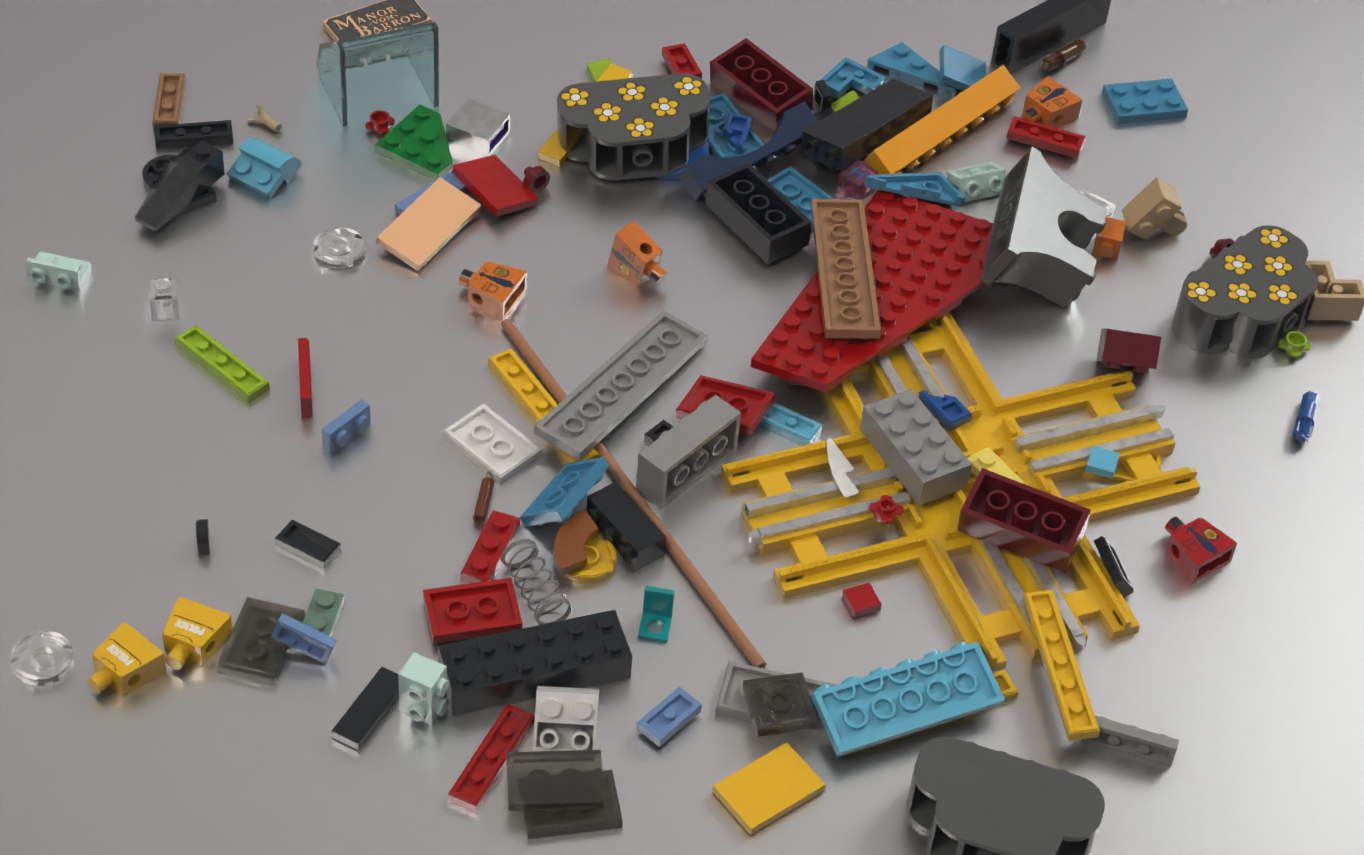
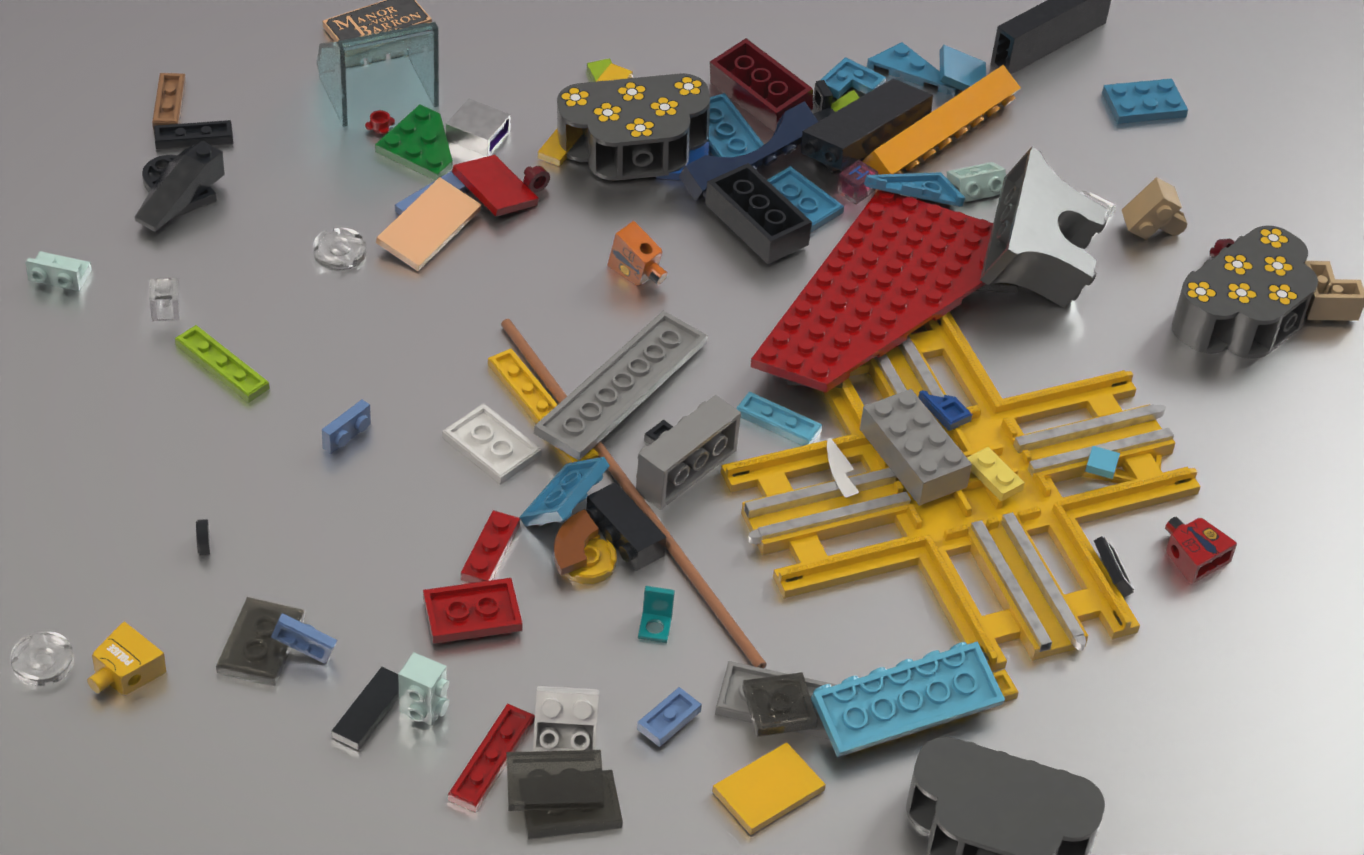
yellow torso [162,596,233,670] -> none
medium azure brick [226,137,302,199] -> none
tan bar [247,103,282,133] -> none
black tile [275,520,341,569] -> none
red tile [298,338,313,418] -> none
sand green plate [303,588,345,637] -> none
black brick [438,610,632,716] -> none
orange torso [459,262,527,322] -> none
dark orange piece [473,471,495,530] -> none
light grey piece [501,539,572,625] -> none
red plate [662,43,702,79] -> none
red tile [676,375,775,435] -> none
blue tile [723,113,753,153] -> none
medium nougat plate [811,199,881,339] -> none
red tile [842,583,882,618] -> none
red plate [869,495,904,524] -> none
dark red brick [957,468,1091,573] -> none
red plate [1006,116,1086,159] -> none
orange torso [1021,76,1083,128] -> none
yellow tile [1023,590,1100,741] -> none
reddish brown piece [1042,39,1086,72] -> none
light grey plate [1081,716,1179,767] -> none
orange brick [1092,217,1126,260] -> none
dark red brick [1097,328,1161,374] -> none
lime plate [1278,331,1311,358] -> none
blue piece [1293,391,1319,443] -> none

